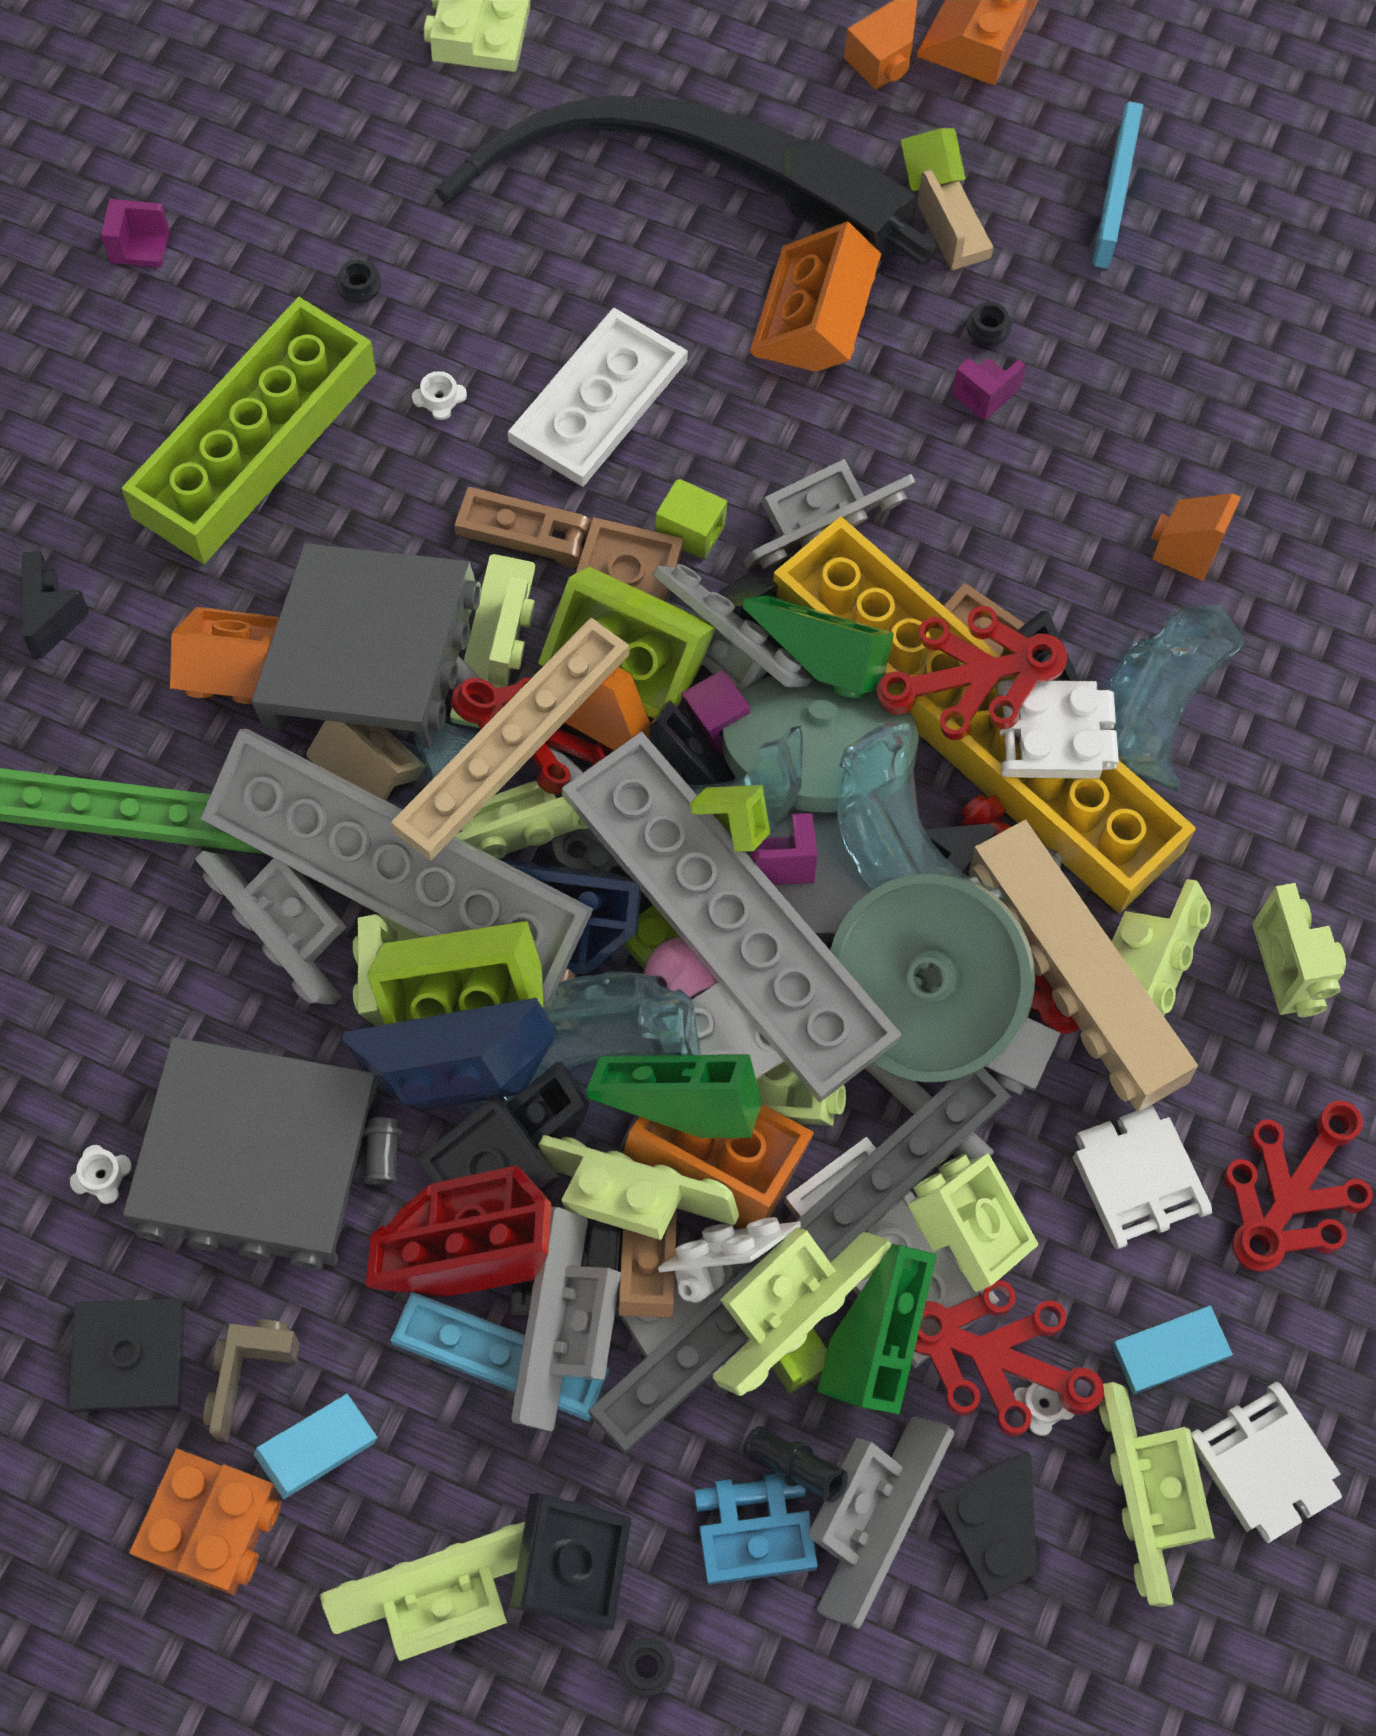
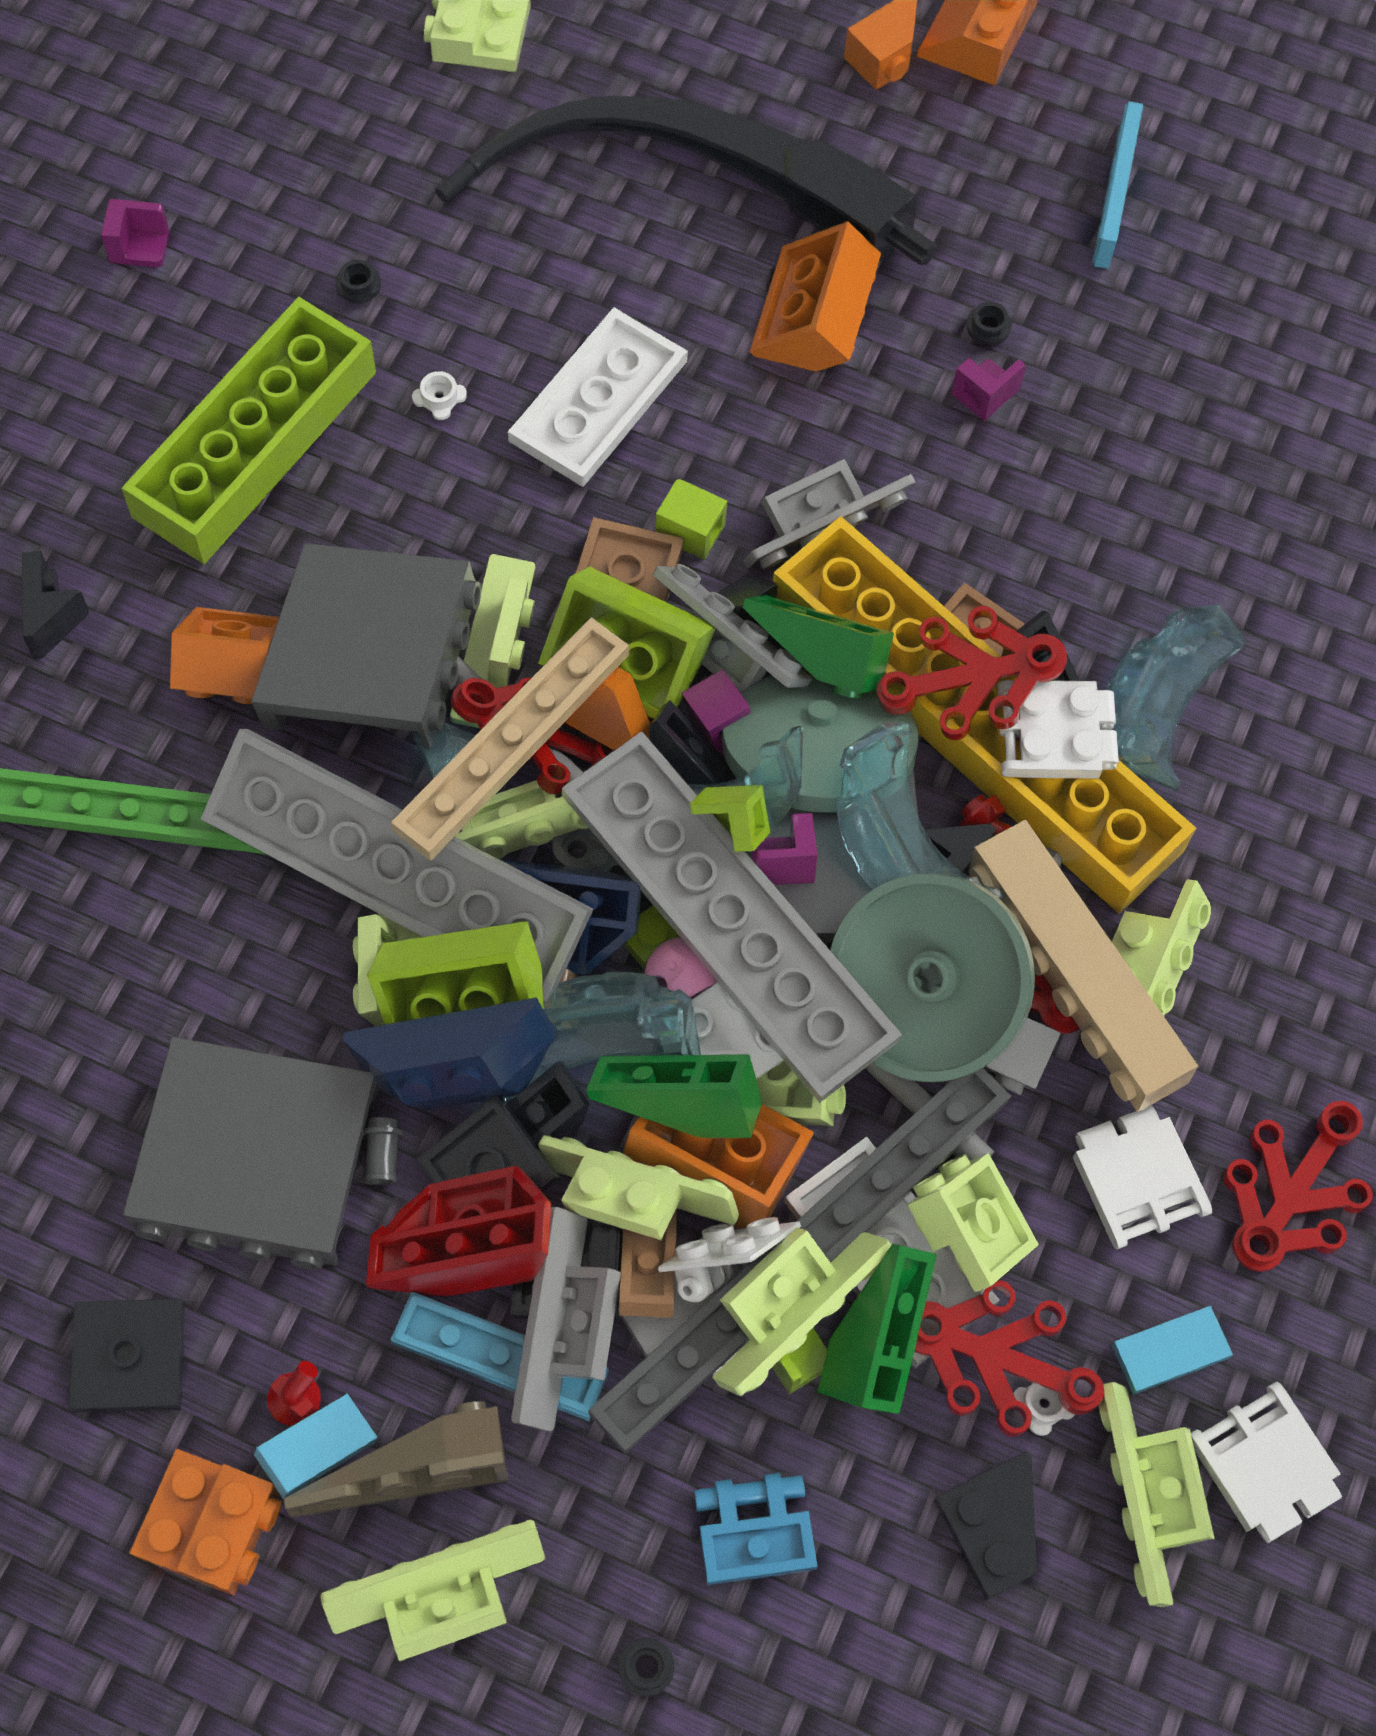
white plate [70,1145,132,1204] -> none
light grey bracket [195,851,347,1005] -> none
dark tan bracket [203,1319,300,1442] -> none
tan panel [307,720,426,801] -> none
medium nougat plate [454,487,592,568] -> none
black plate [510,1493,632,1630] -> none
black pin [743,1426,848,1503] -> none
light grey bracket [807,1416,954,1629] -> none
lime panel [900,128,965,191] -> none
tan panel [917,170,994,271] -> none
orange slope [1151,493,1241,581] -> none
yellowish green plate [1252,883,1346,1017] -> none
none -> red plate [267,1361,321,1426]
none -> dark tan wedge [284,1401,508,1518]

